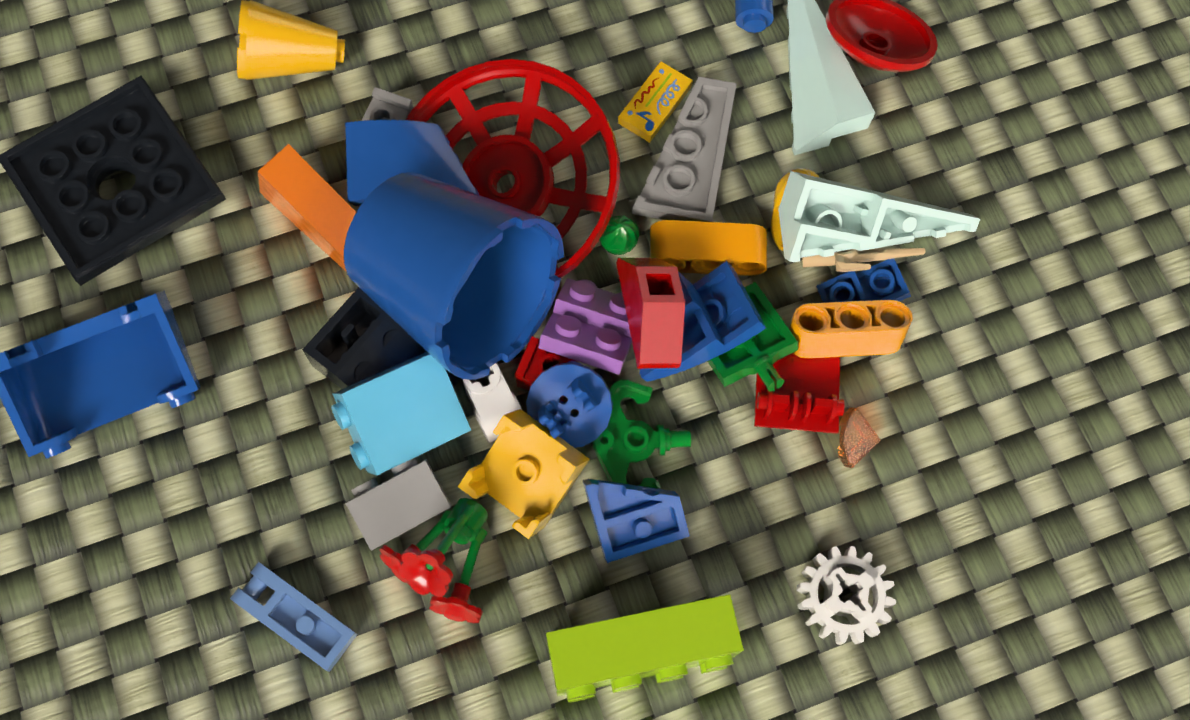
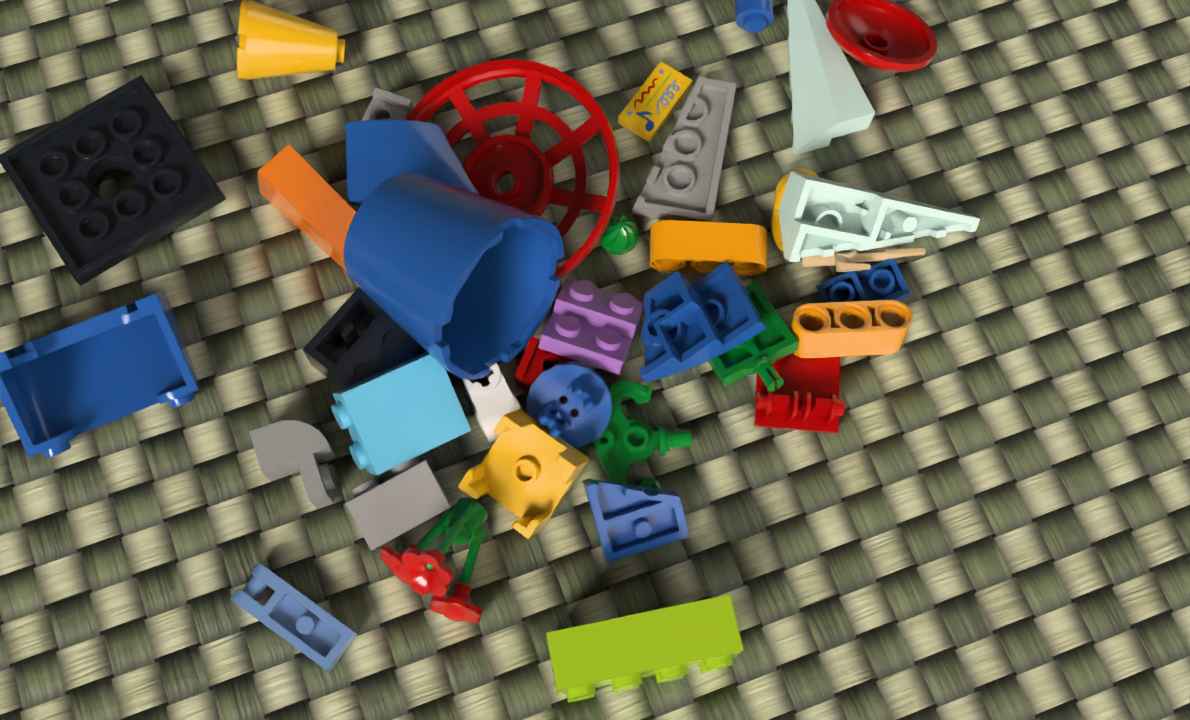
red slope [616,257,685,369] -> none
white gear [796,546,896,645] -> none
clear orange tile [837,407,881,468] -> none
none -> light grey brick [249,420,337,509]

